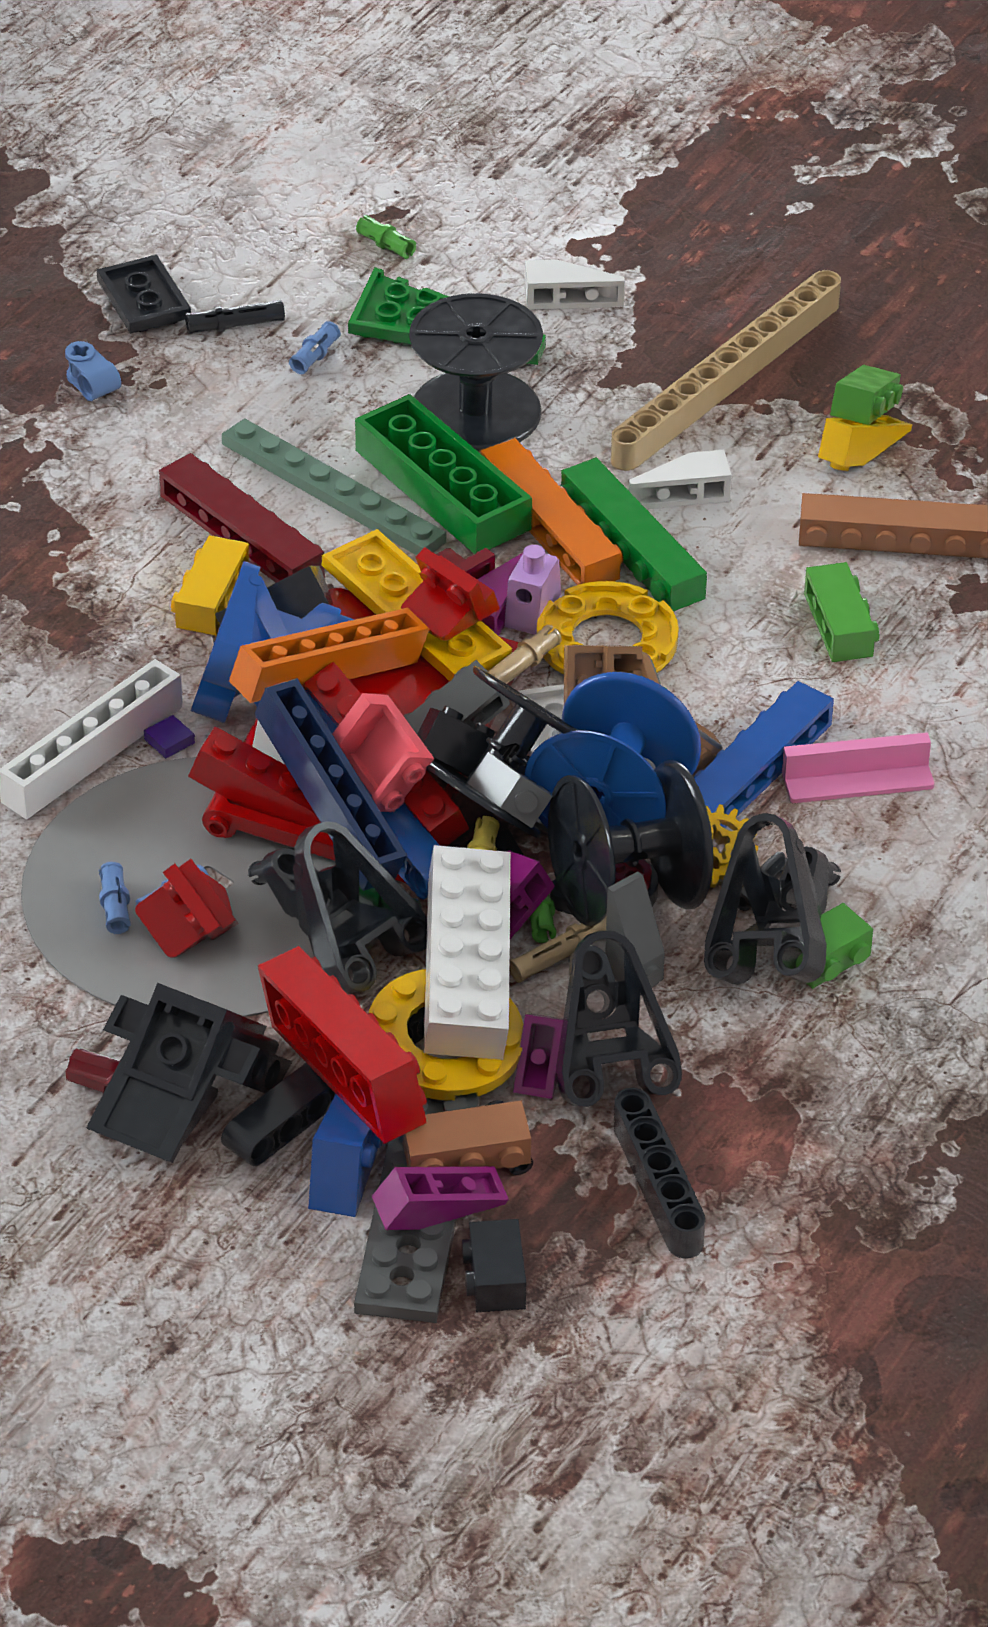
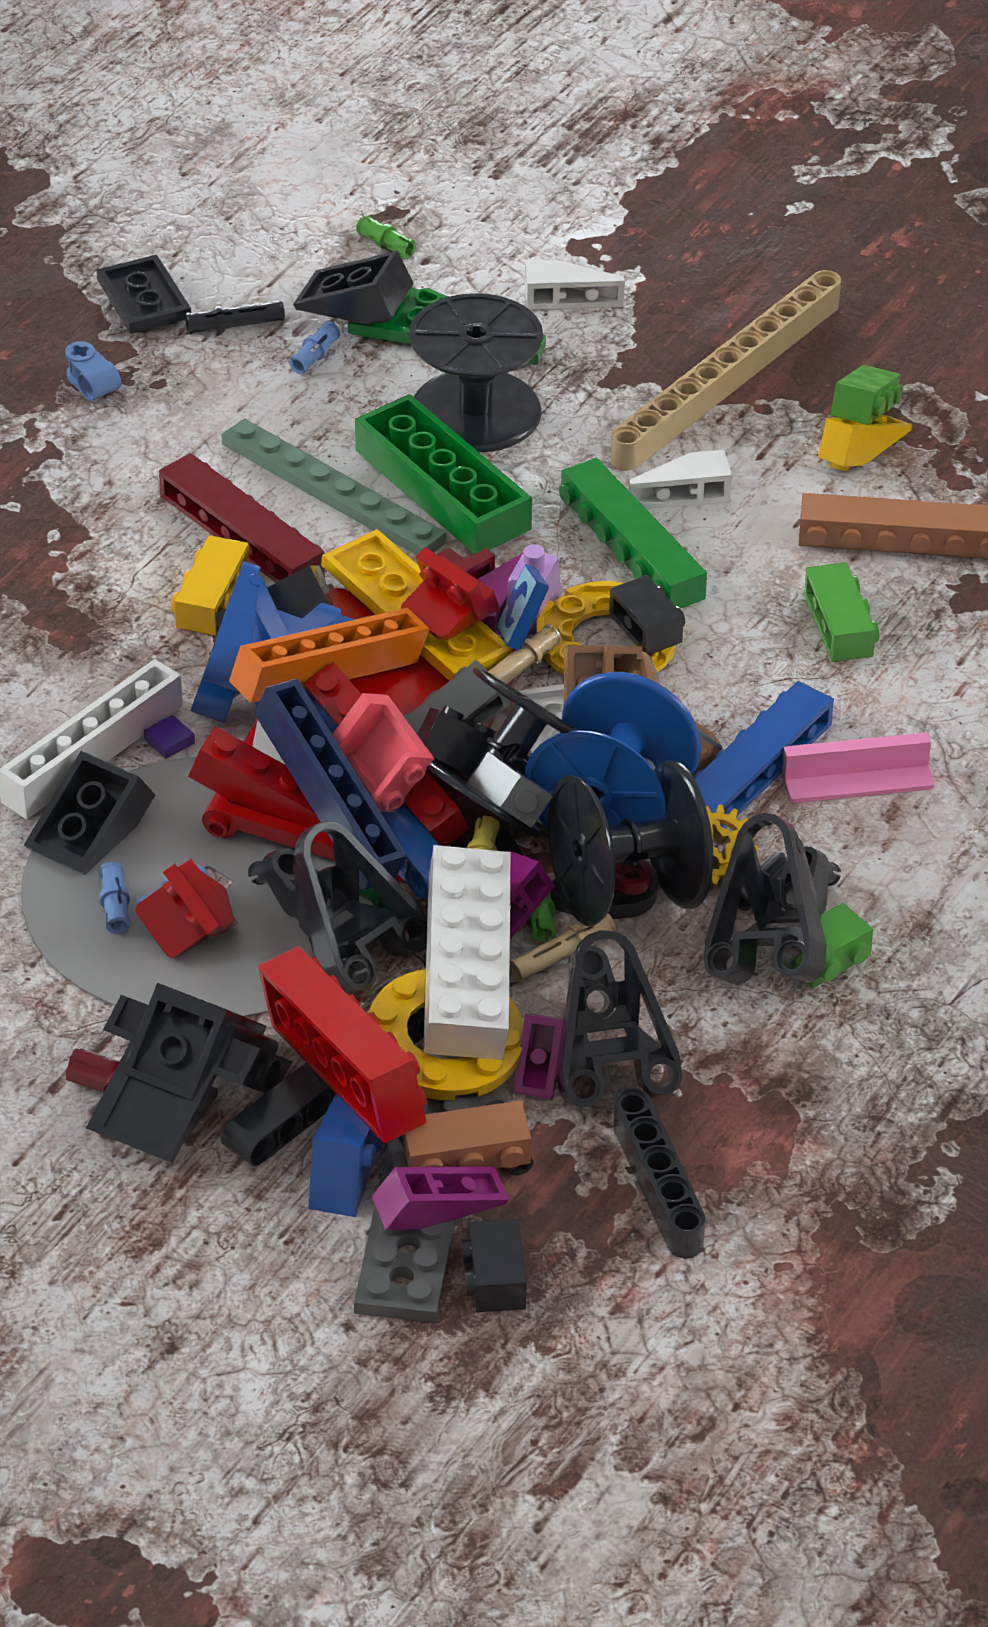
orange brick [480,438,623,585] -> none
dark grey slope [605,872,665,988] -> none
none -> black slope [24,751,155,875]
none -> black slope [293,250,414,324]
none -> blue tile [496,564,549,651]
none -> black brick [609,575,685,655]

